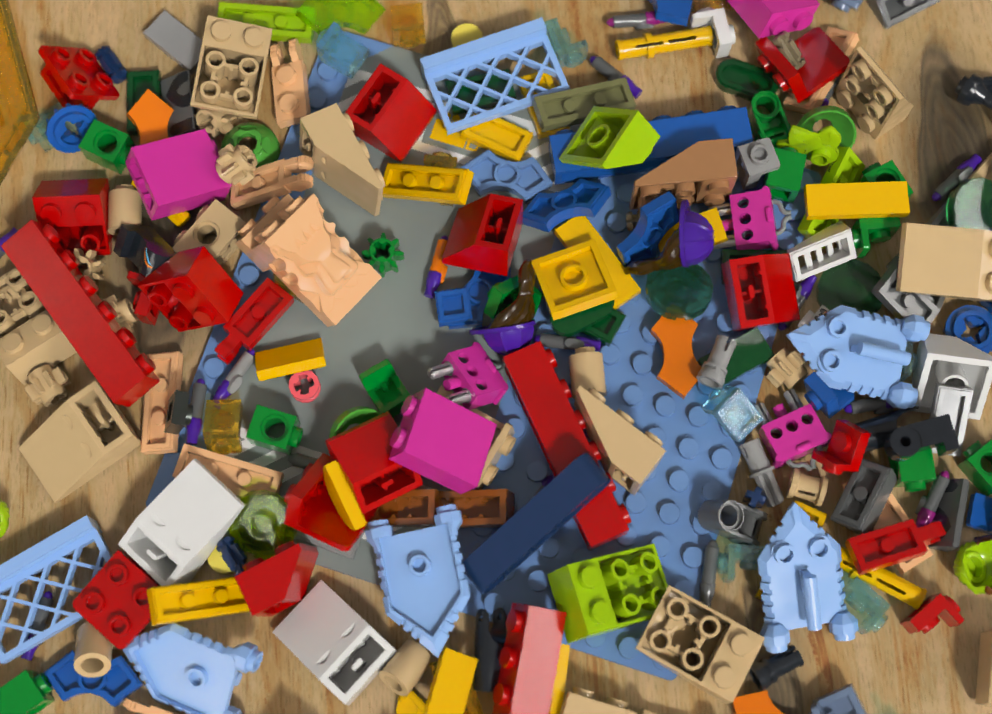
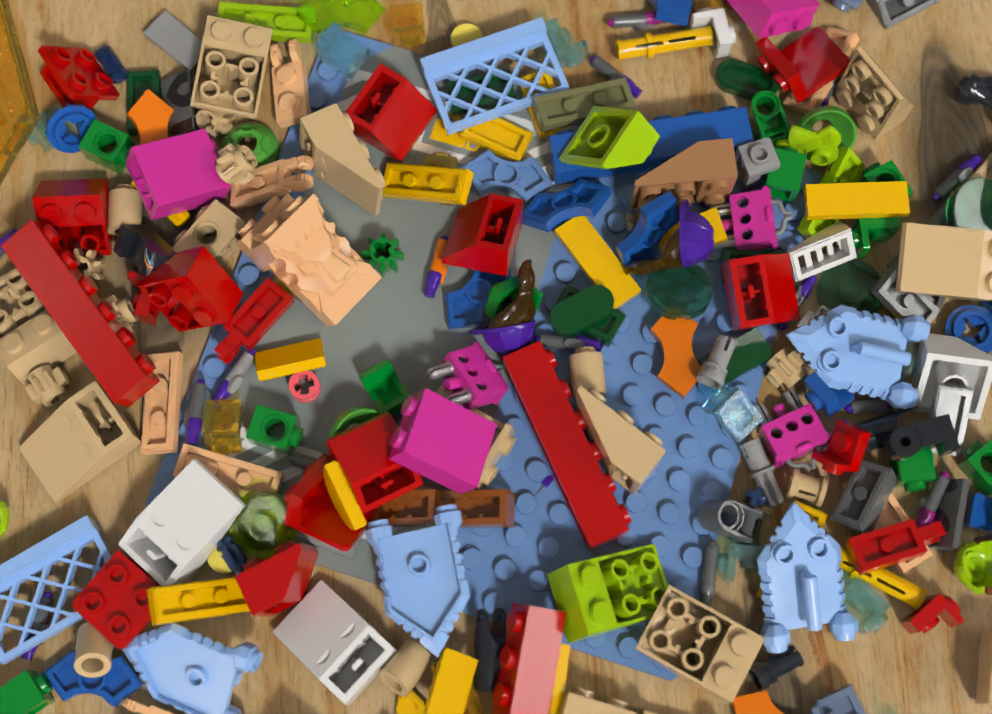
pearl dark grey plate [164,390,193,435] -> none
blue tile [434,287,473,327] -> none
dark blue beam [462,452,611,595] -> none
yellow tile [532,238,618,321] -> none
dark tan piece [772,31,806,70] -> none

